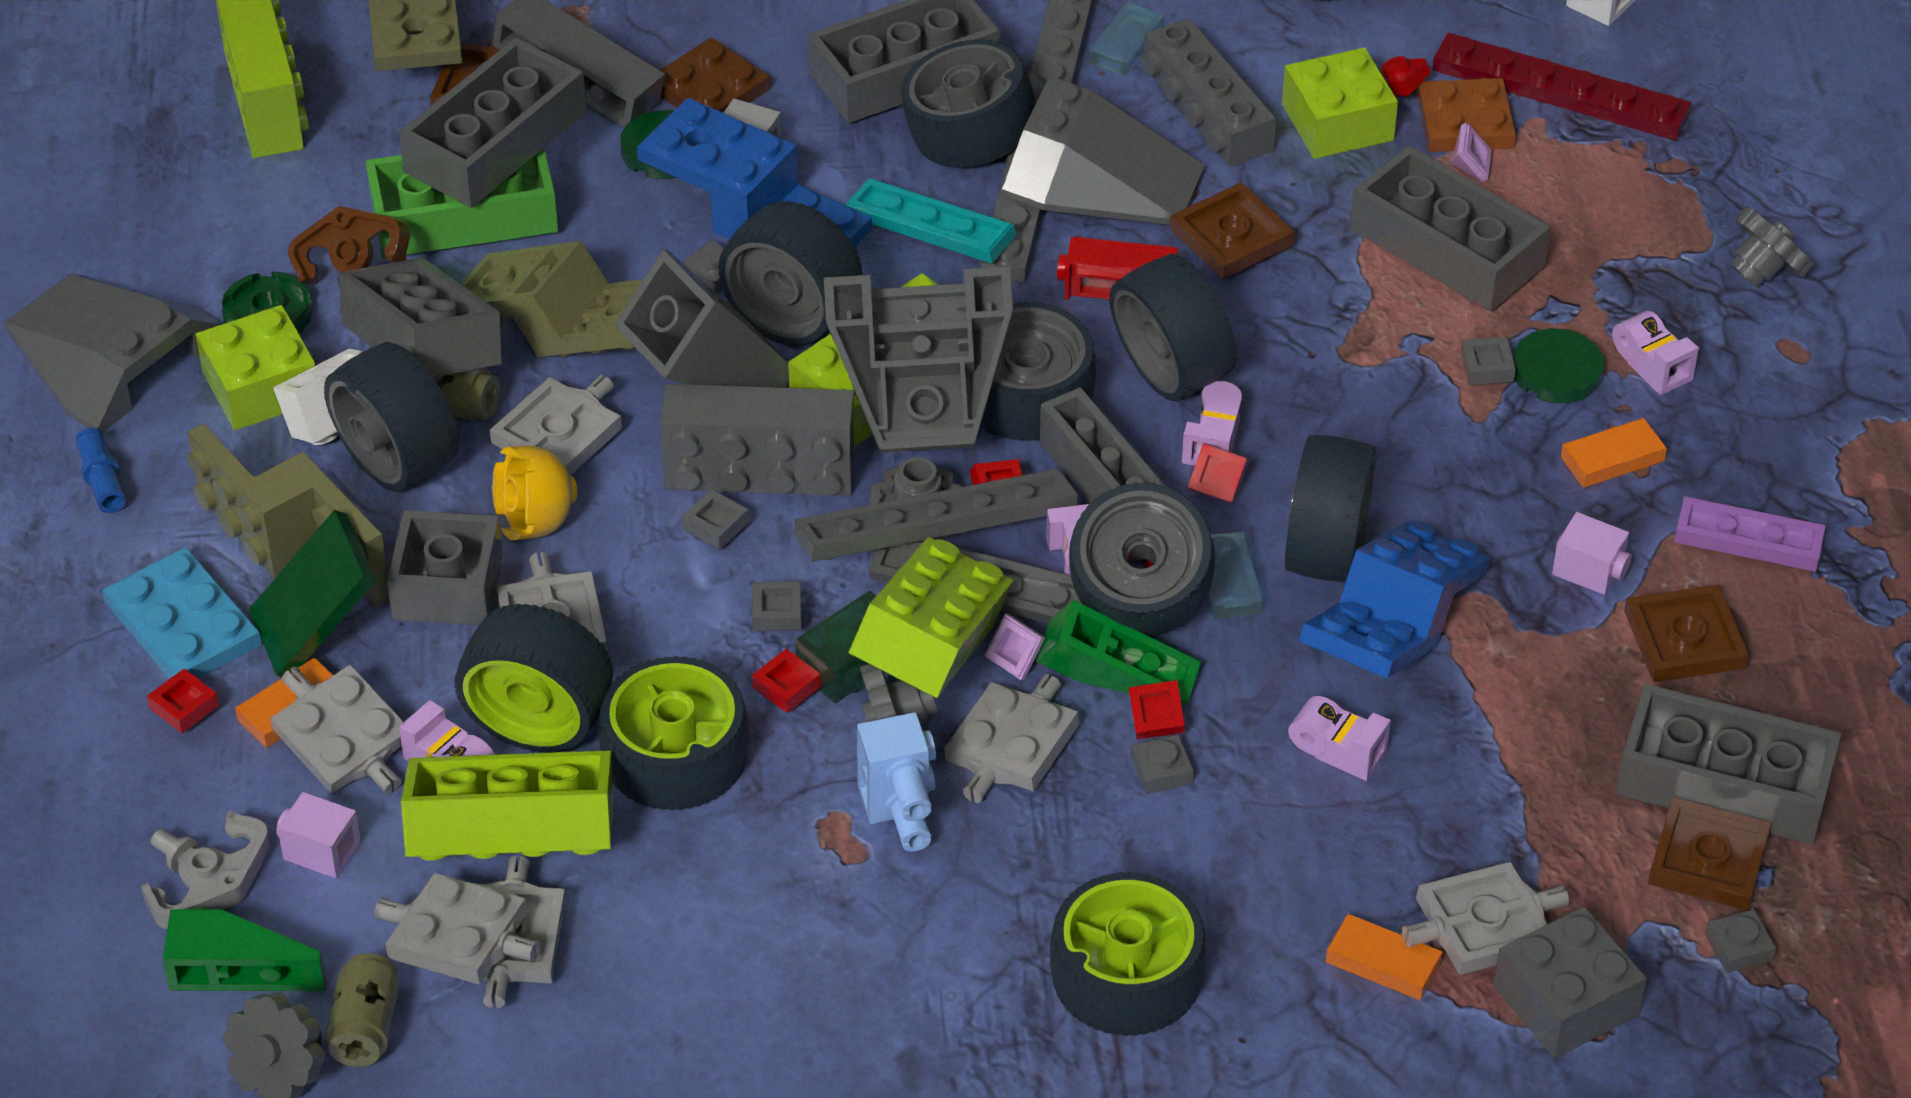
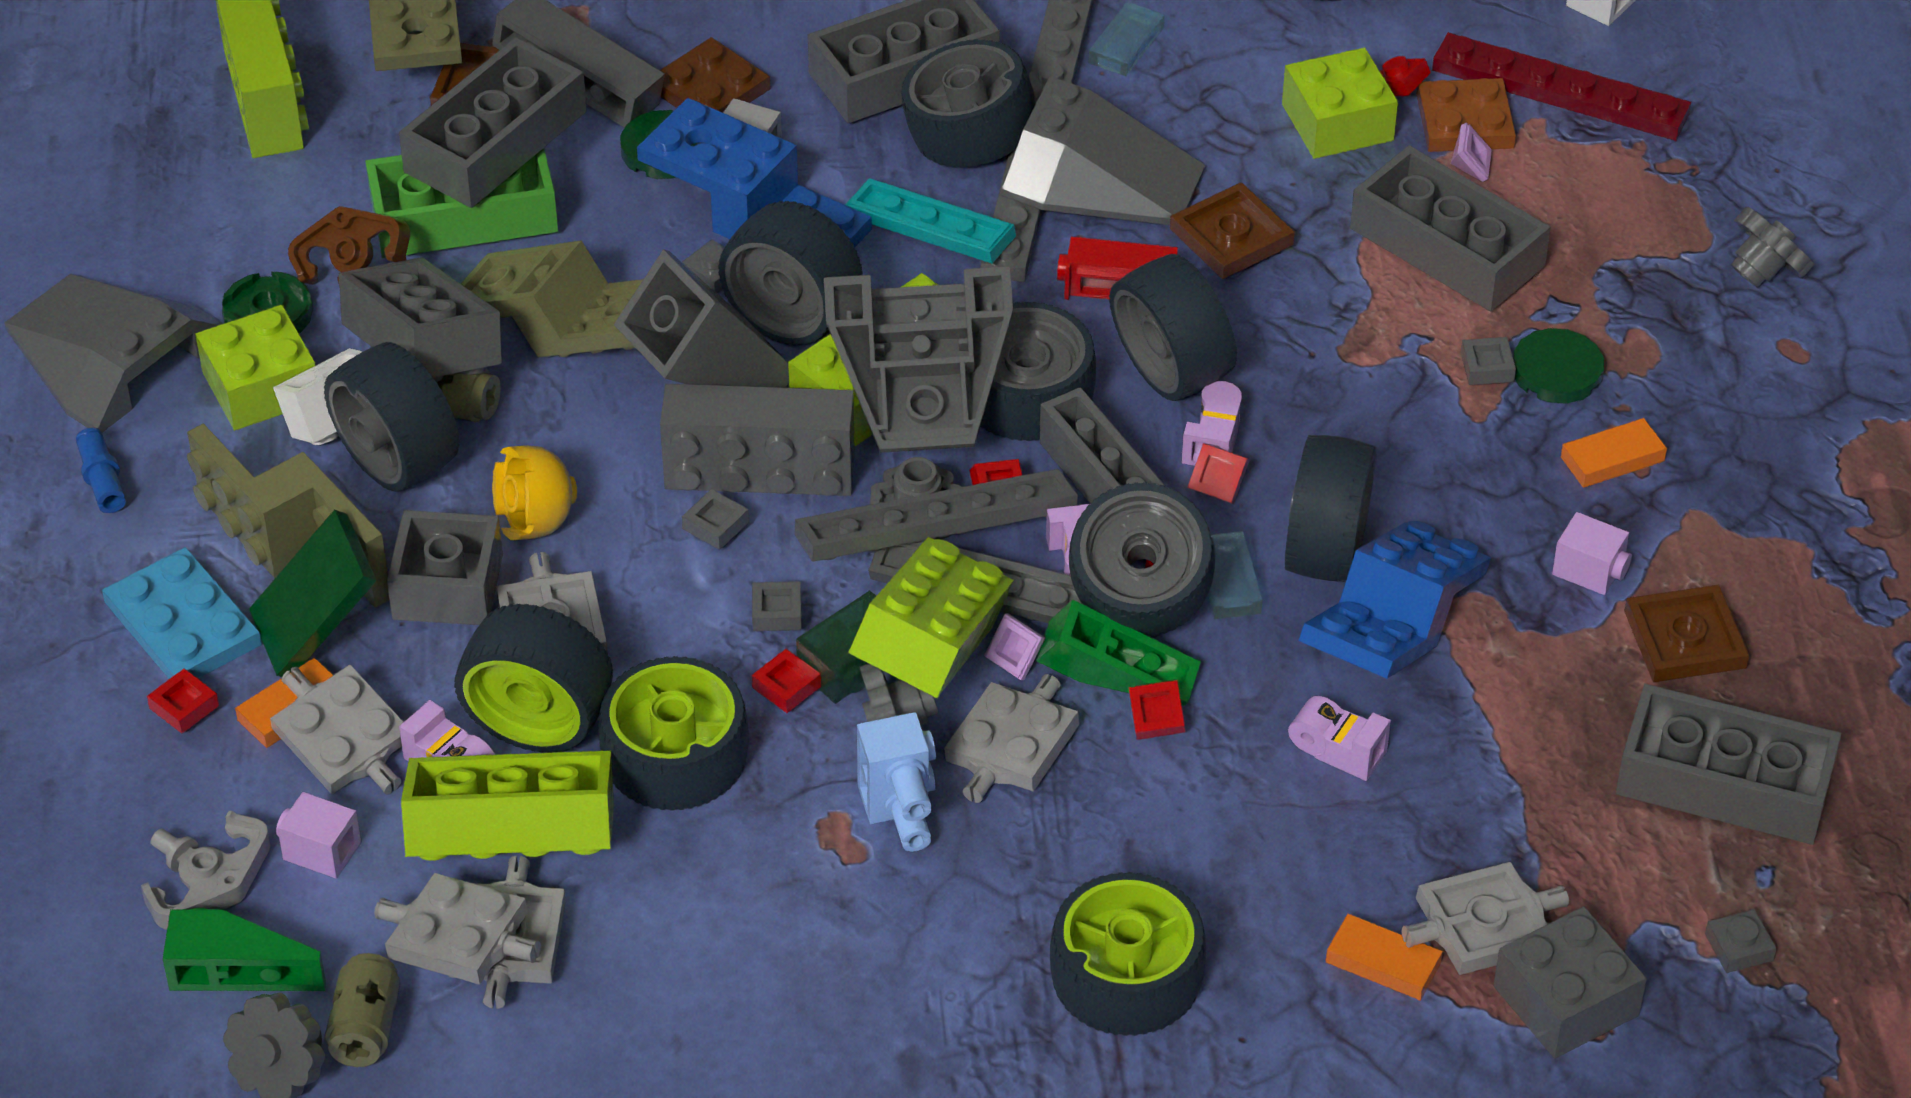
light grey plate [490,374,622,476] -> none
dark grey plate [1130,735,1194,794] -> none
dark grey brick [1141,18,1276,167] -> none
lavender leg [1612,310,1699,395] -> none
reddish brown plate [1648,797,1772,911] -> none
medium lavender plate [1674,496,1826,572] -> none

